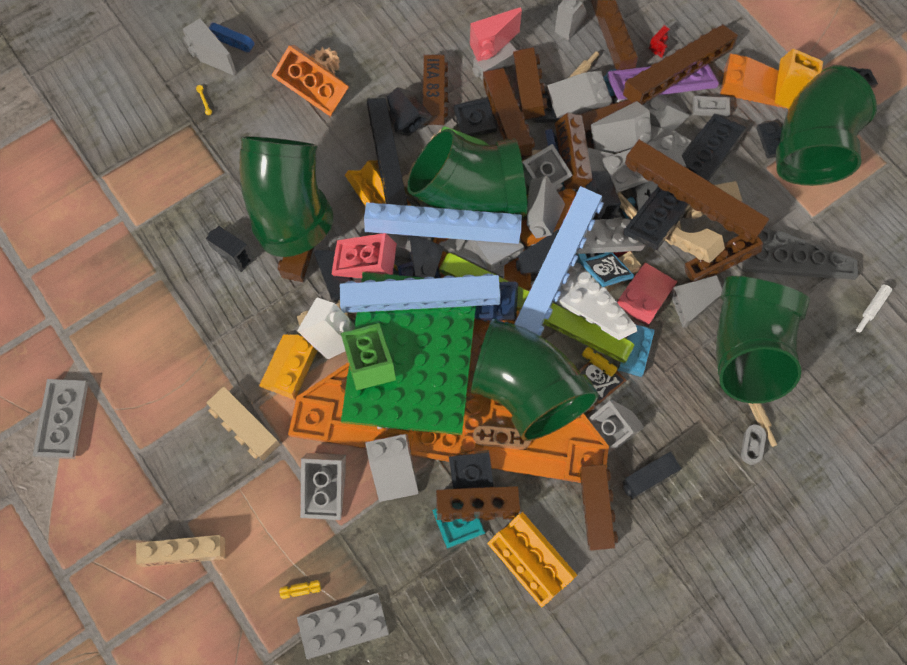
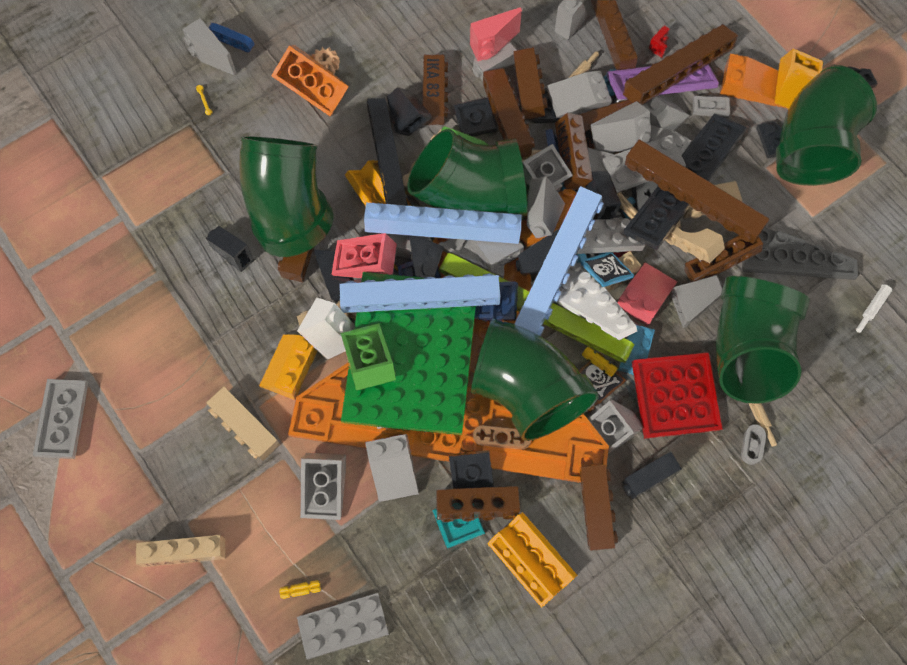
none -> red plate [632,353,722,439]

